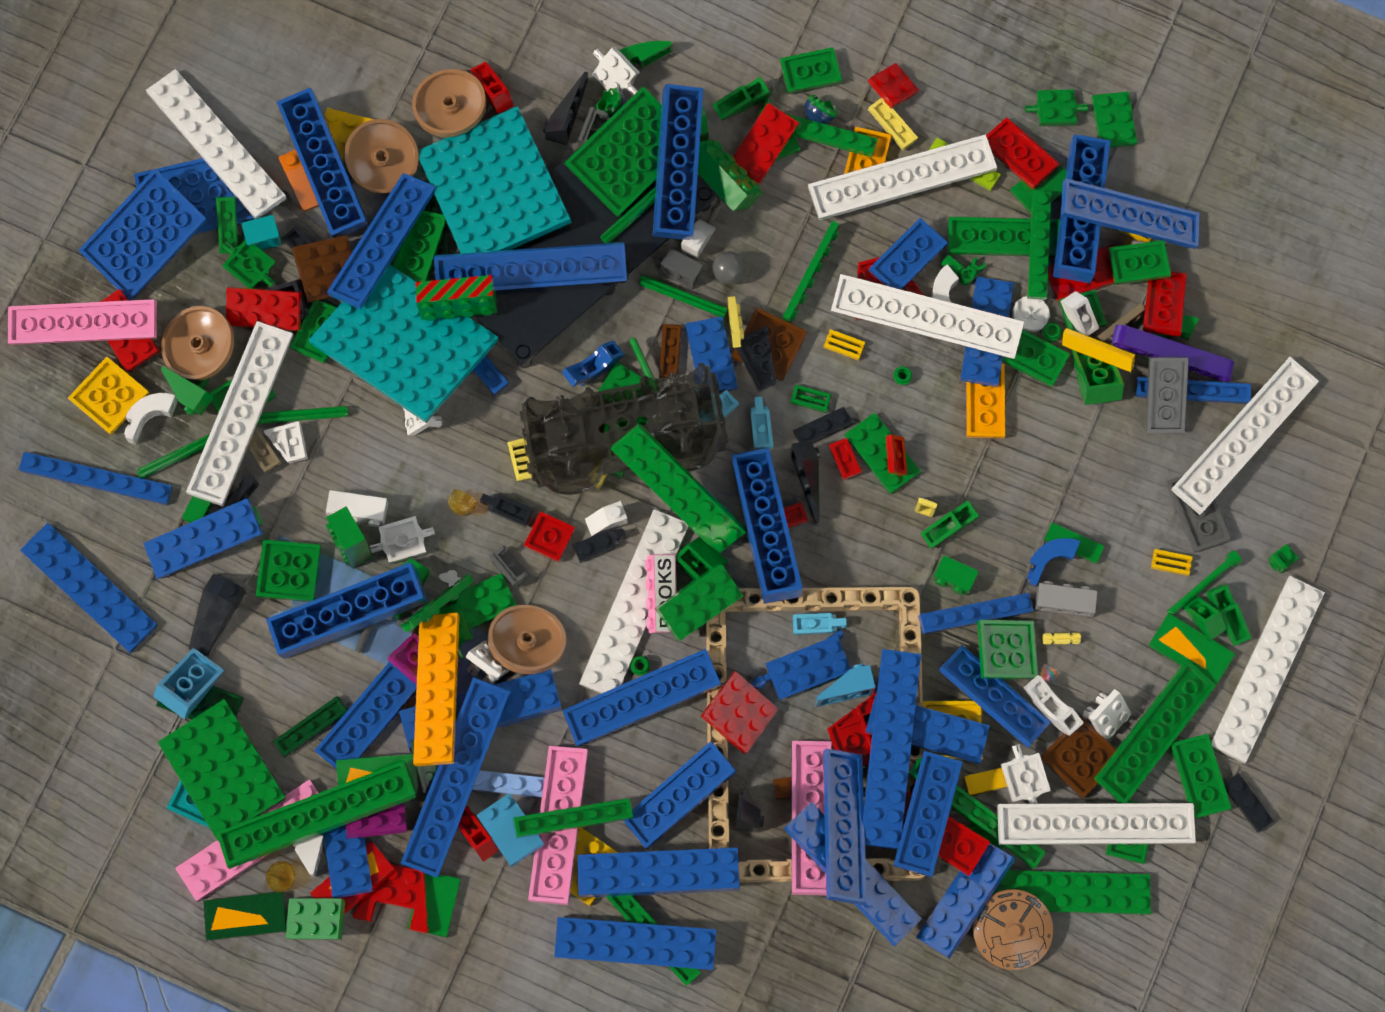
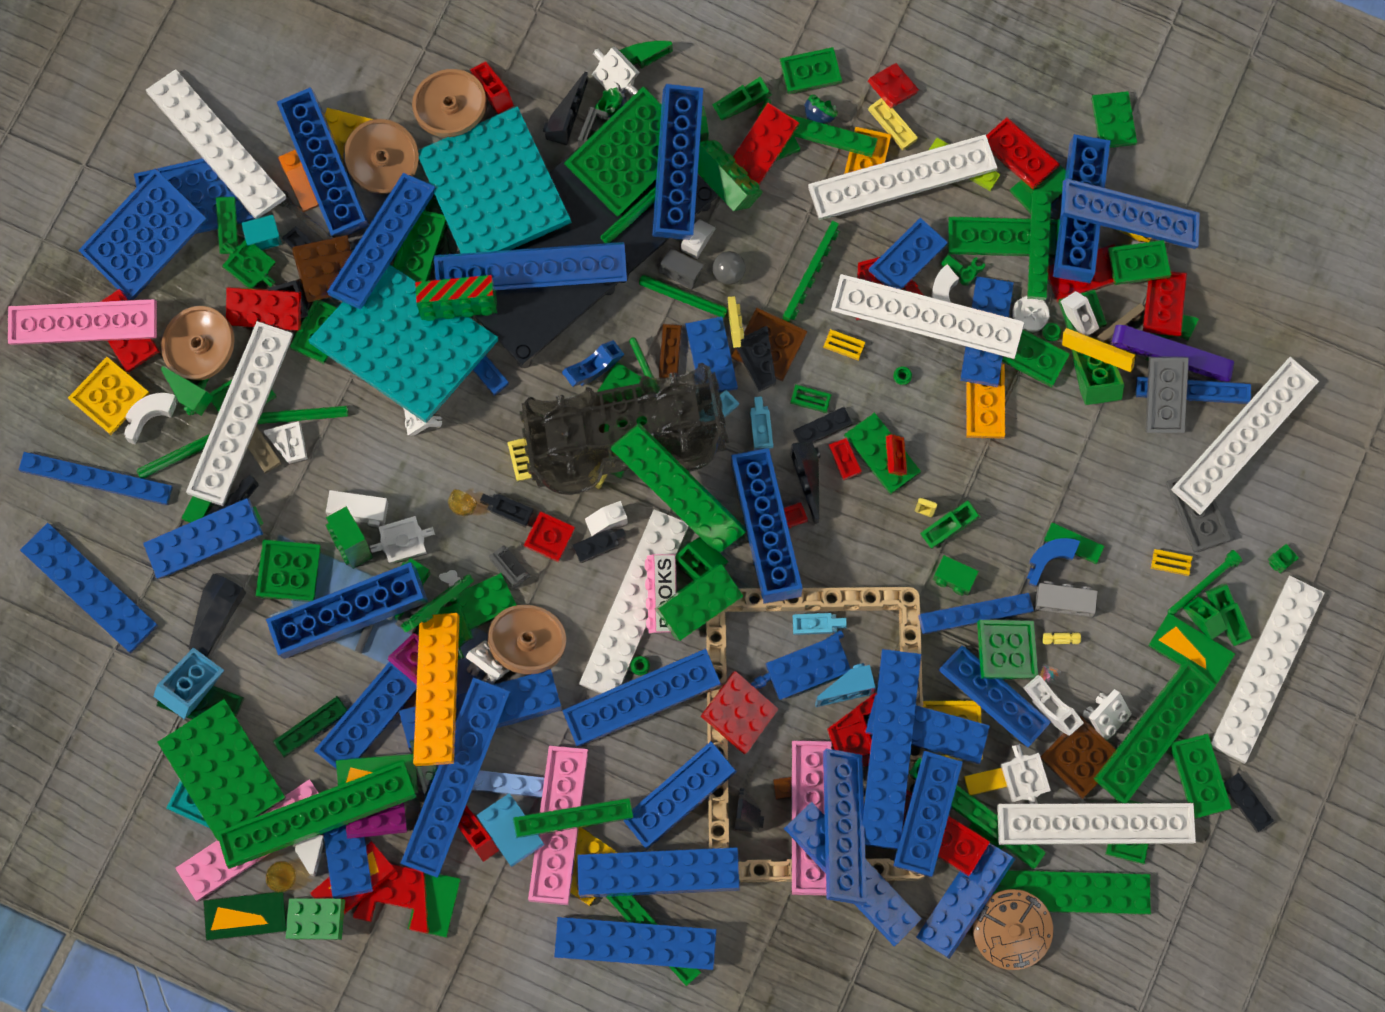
green plate [1025,89,1088,126] -> none

